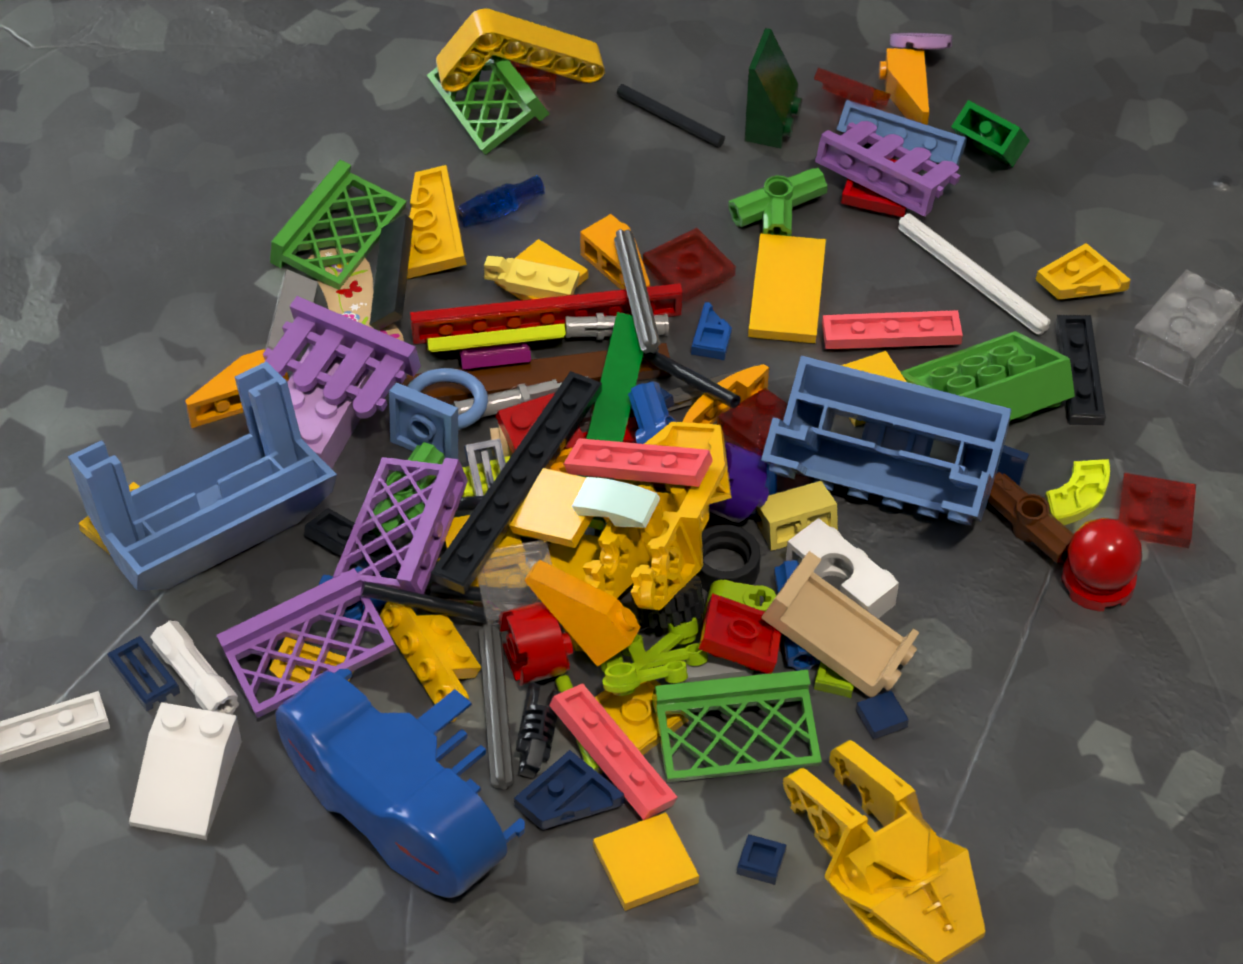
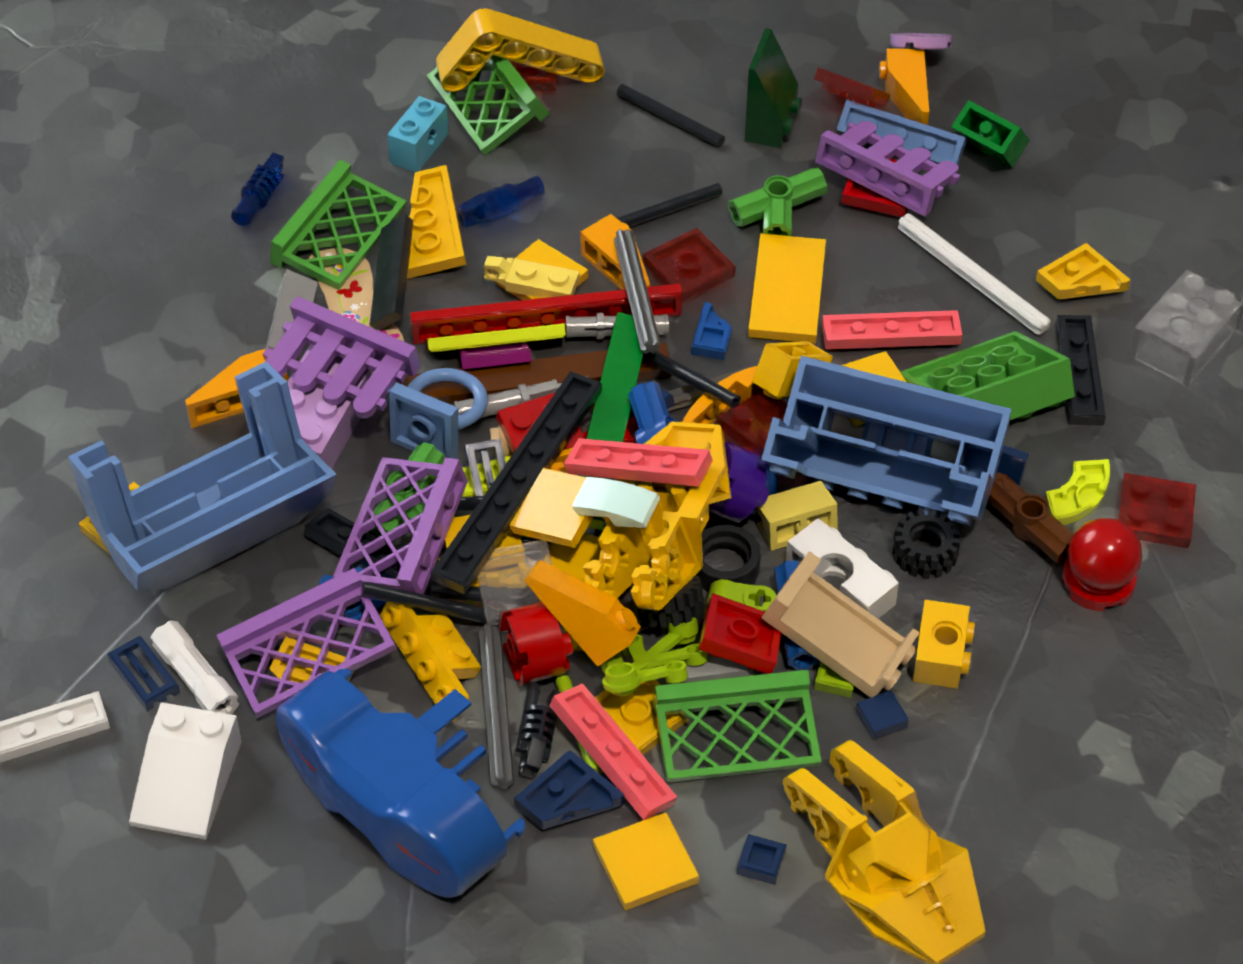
none -> clear blue hinge [231,152,284,226]
none -> medium azure brick [387,96,449,172]
none -> black piece [617,183,723,227]
none -> yellow brick [752,341,833,400]
none -> black tyre [892,509,961,579]
none -> yellow brick [912,599,975,689]

